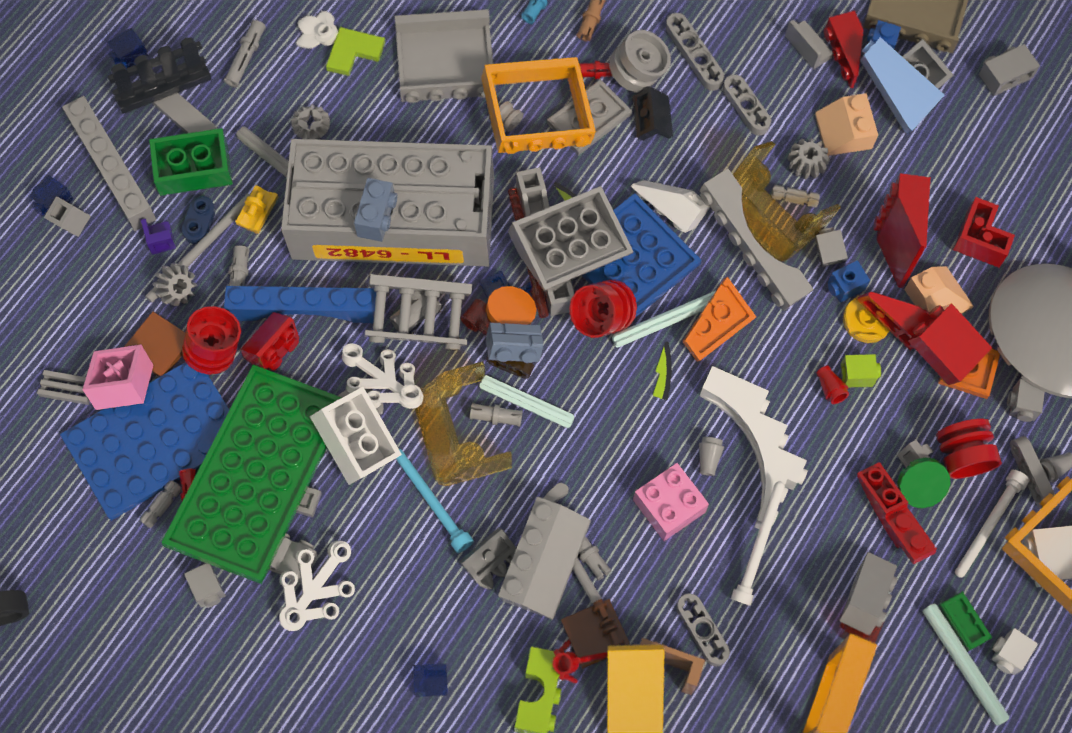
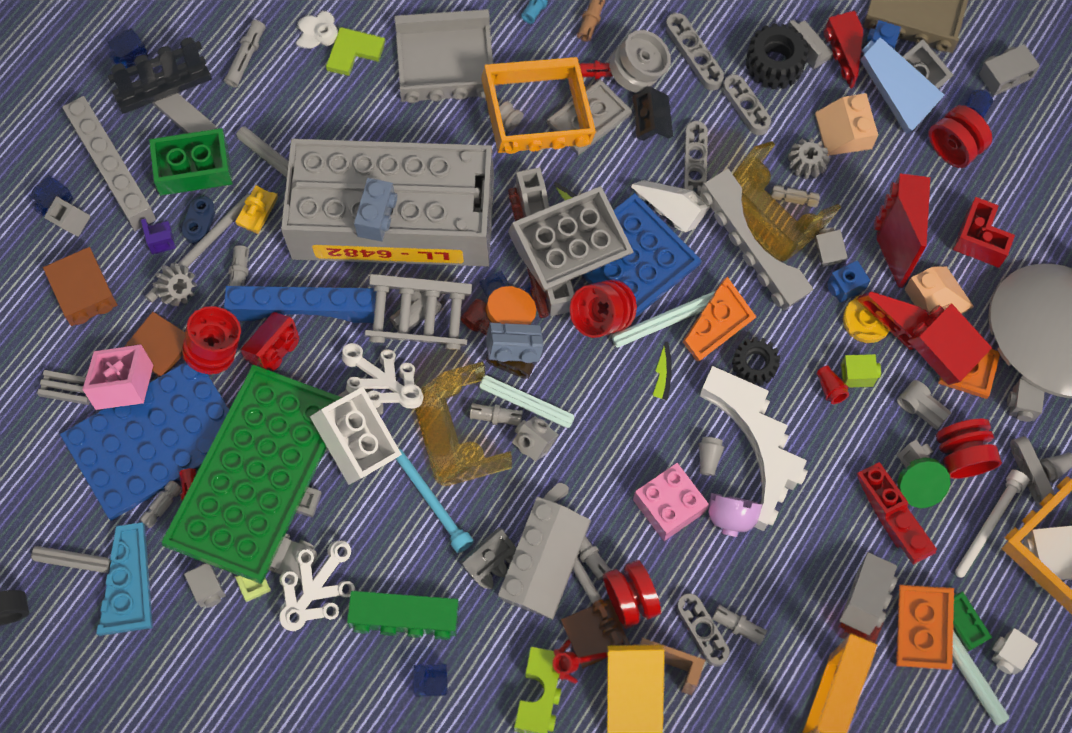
light grey gear [291,104,330,140] -> none
white piece [731,481,785,606] -> none
none -> light grey axle [31,546,111,573]
none -> dark orange brick [43,247,118,326]
none -> dark azure wing [96,522,153,636]
none -> yellowish green tile [235,575,271,602]
none -> green brick [347,591,459,640]
none -> light grey brick [512,416,559,462]
none -> red wheel [603,560,661,629]
none -> light grey beam [684,121,708,197]
none -> lavender cylinder [708,493,763,537]
none -> light grey pin [712,604,767,645]
none -> black tyre [732,337,780,386]
none -> black tyre [746,23,808,90]
none -> light grey piece [897,380,952,430]
none -> orange tile [897,585,954,670]
none -> red wheel [929,105,992,168]
none -> clear blue brick [964,89,993,119]

